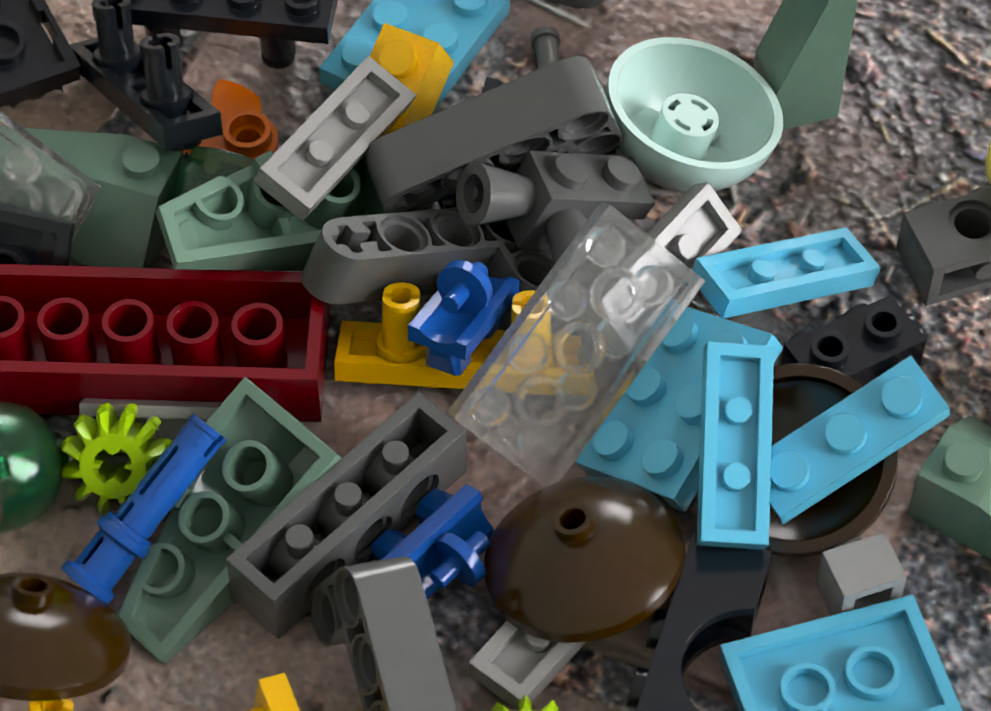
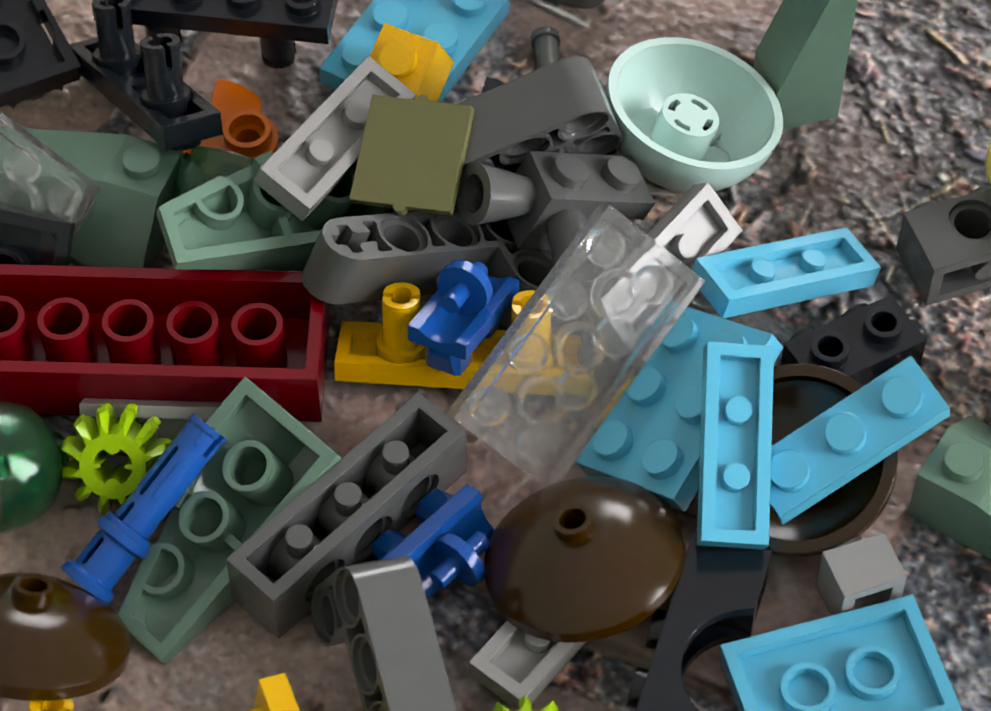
none -> olive piece [349,94,475,216]

